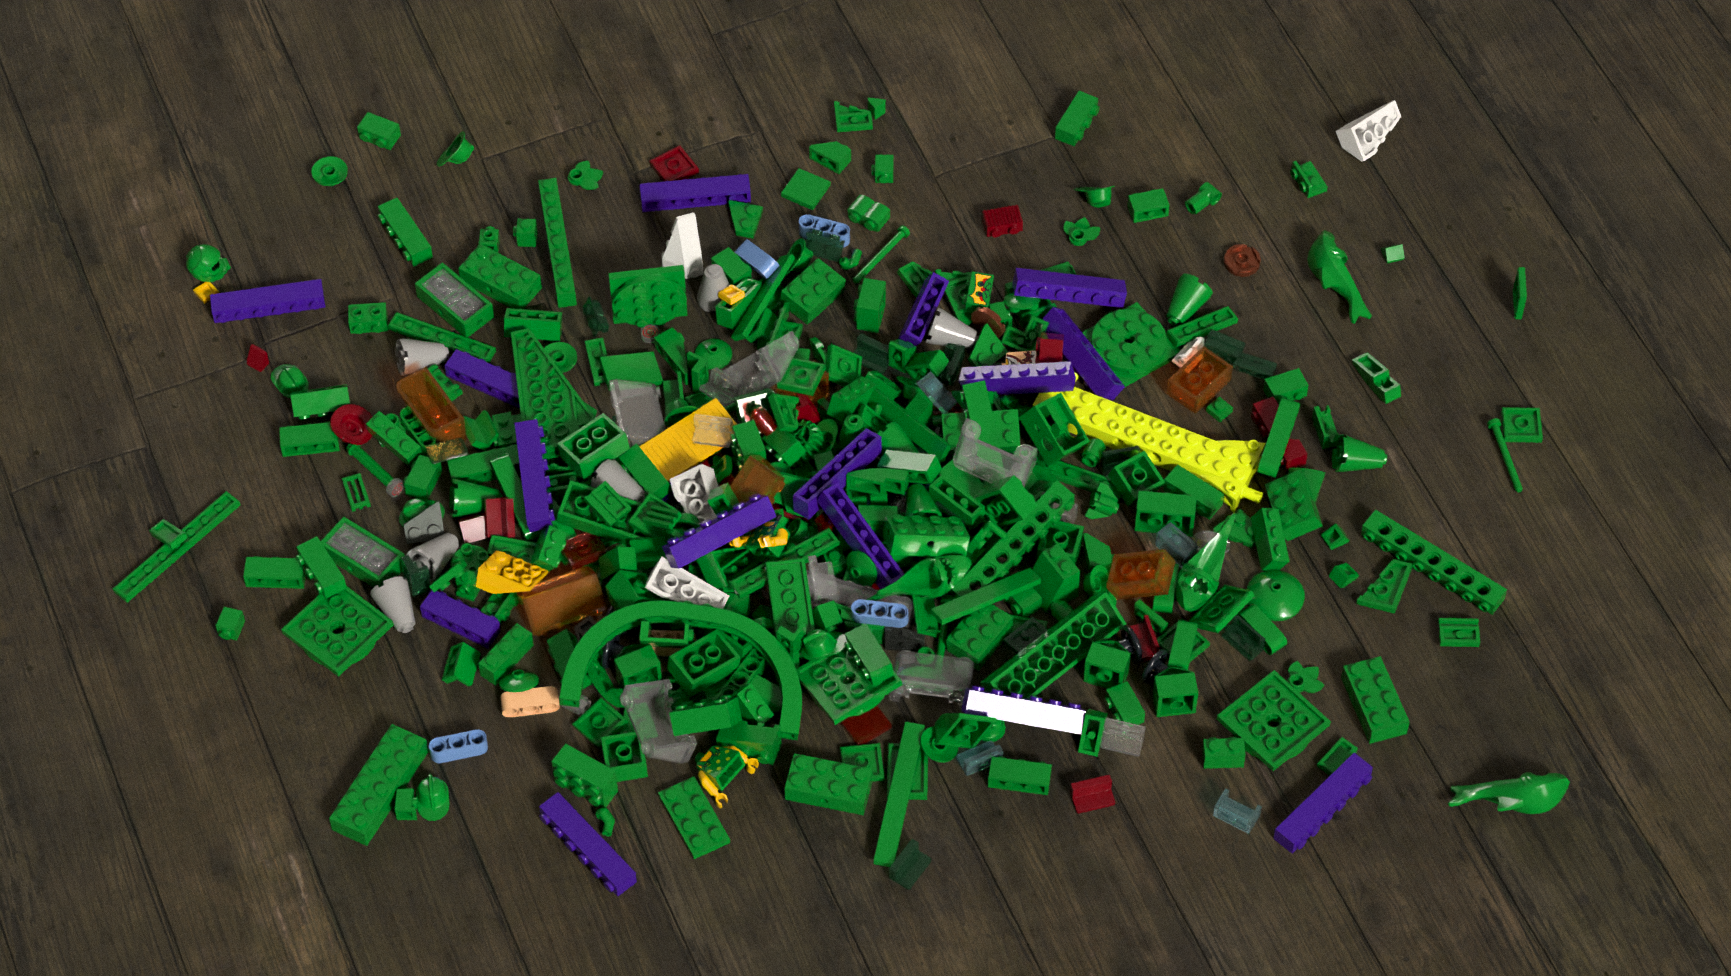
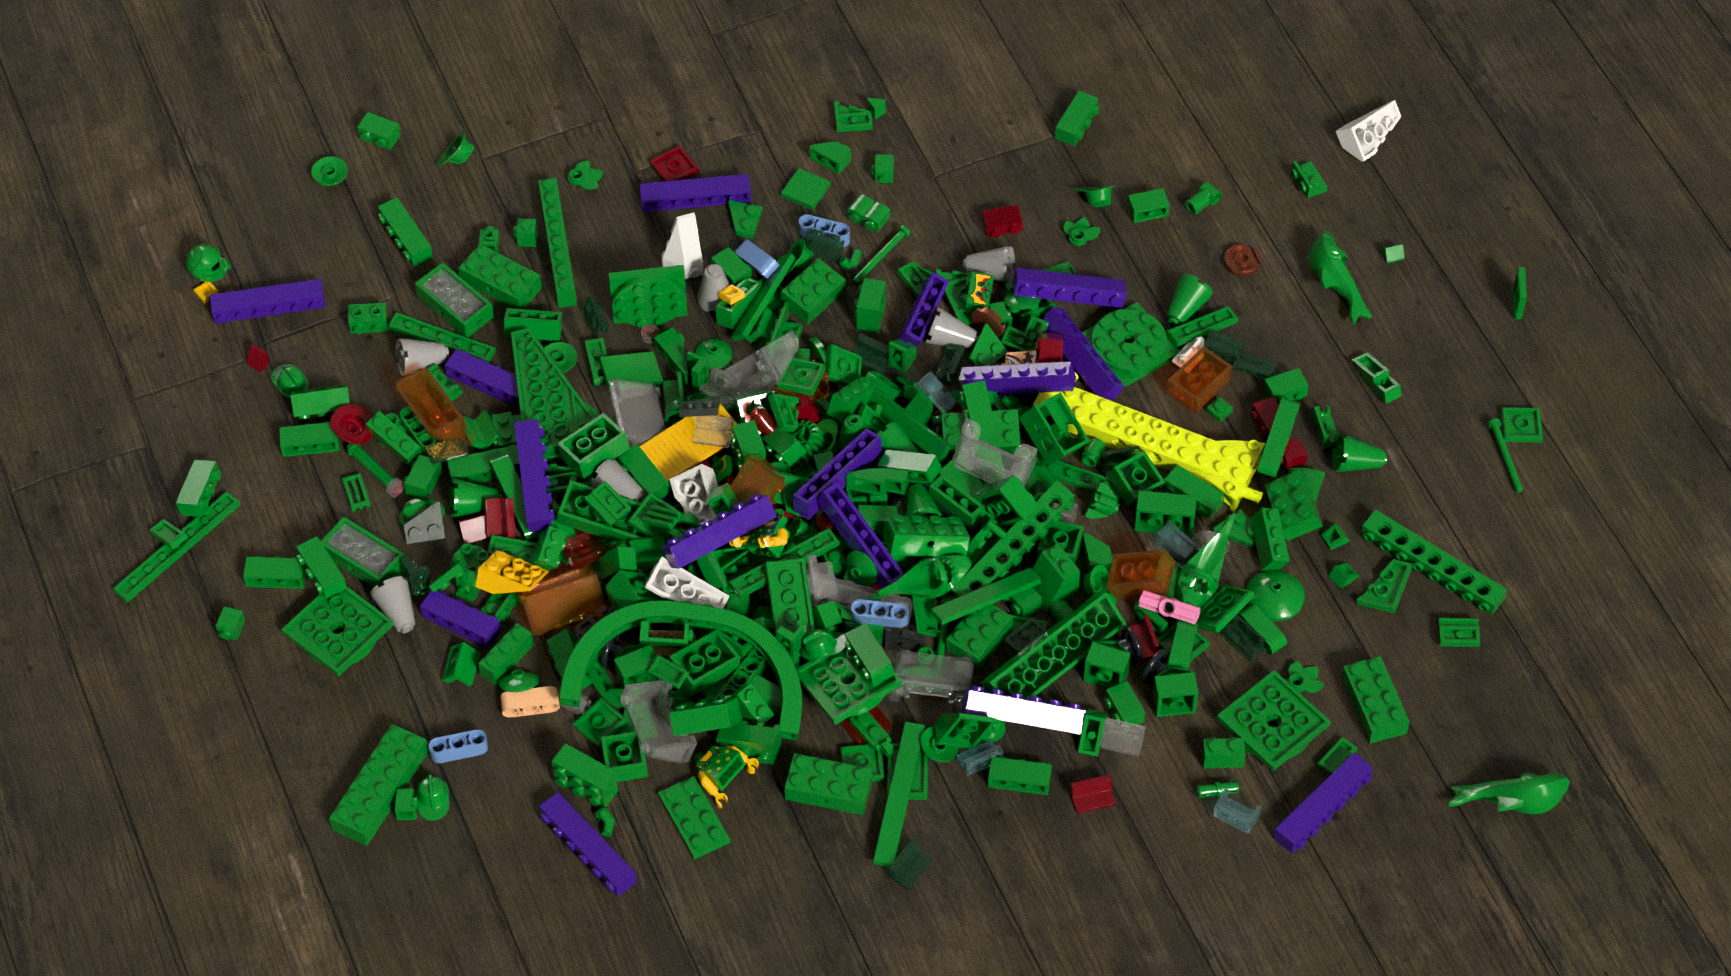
light grey cone [406,533,459,583] -> none
green brick [905,350,949,381] -> none
none -> brick [176,460,221,517]
none -> green tile [648,655,689,689]
none -> pearl dark grey wing [679,396,720,417]
none -> green hinge [849,711,894,757]
none -> light grey cone [963,246,1015,283]
none -> bright pink piece [1139,590,1200,624]
none -> green pin [1196,781,1239,799]

